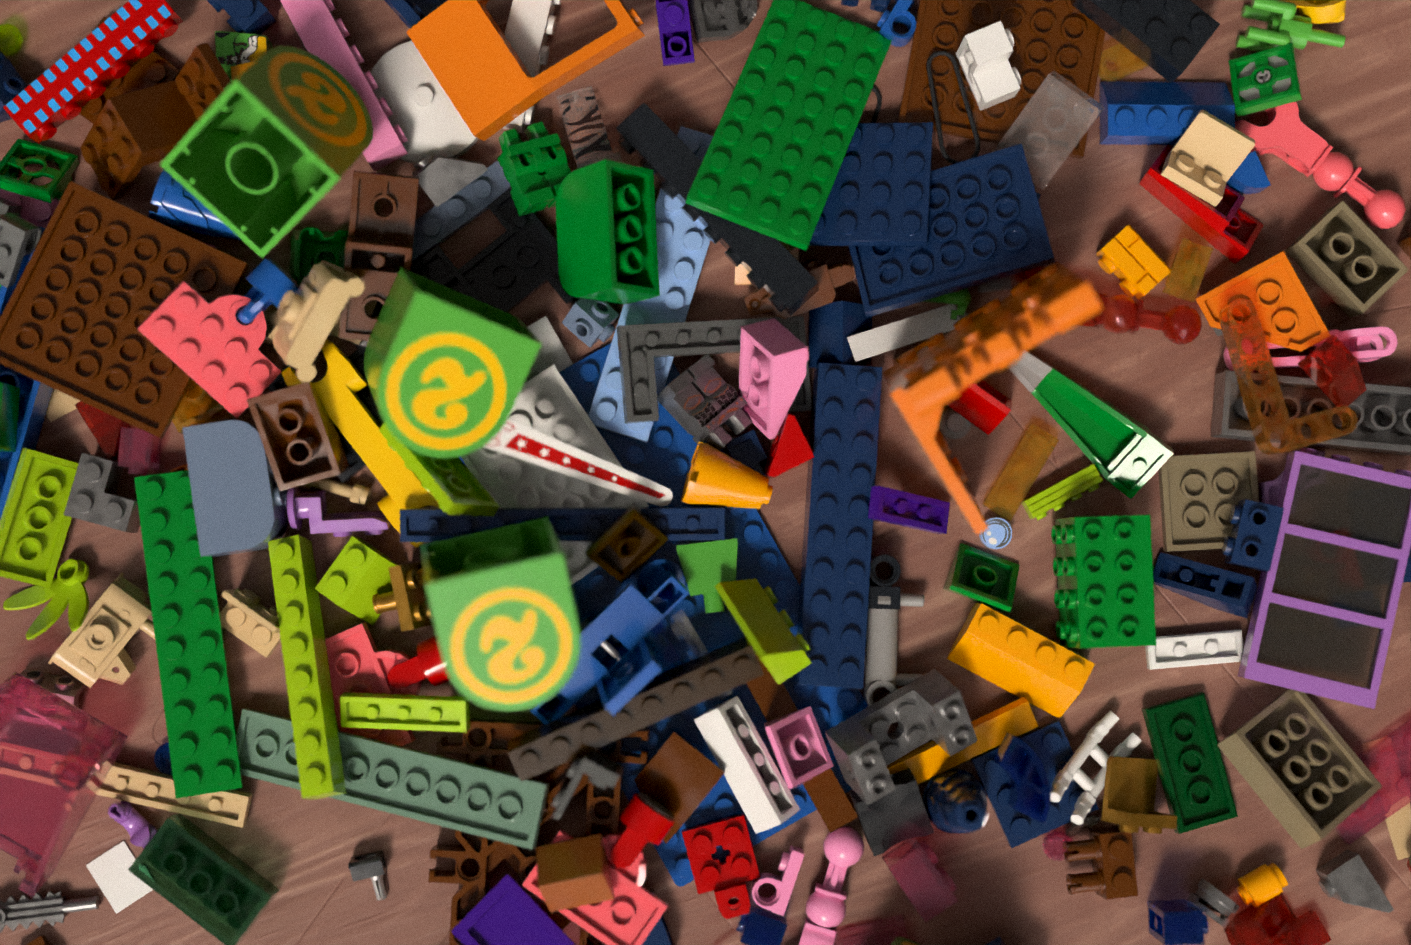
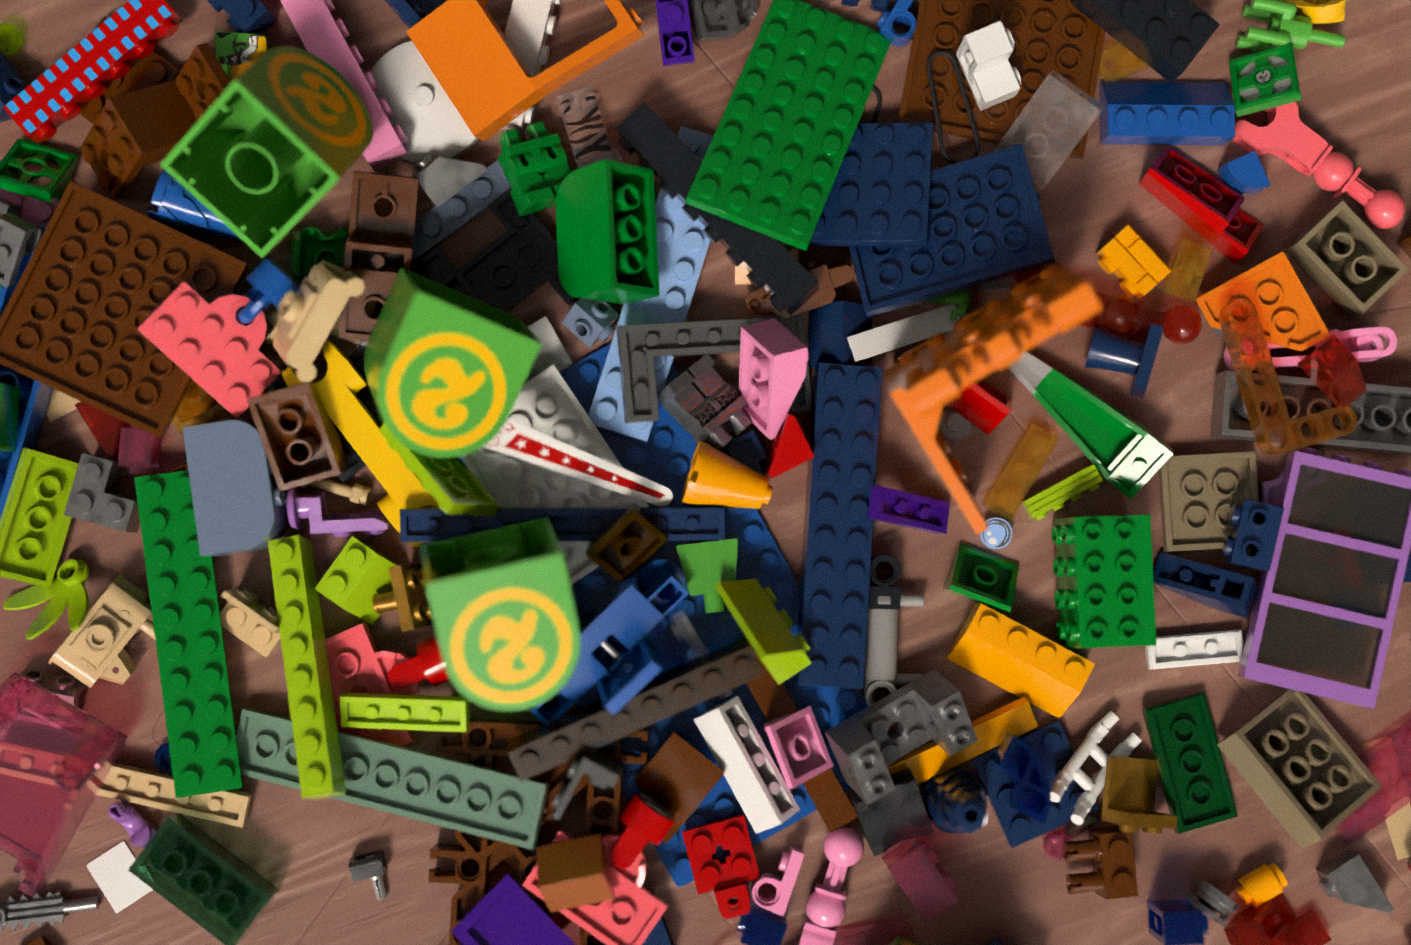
tan bracket [1161,110,1255,207] -> none
none -> dark blue plant [1084,323,1164,398]

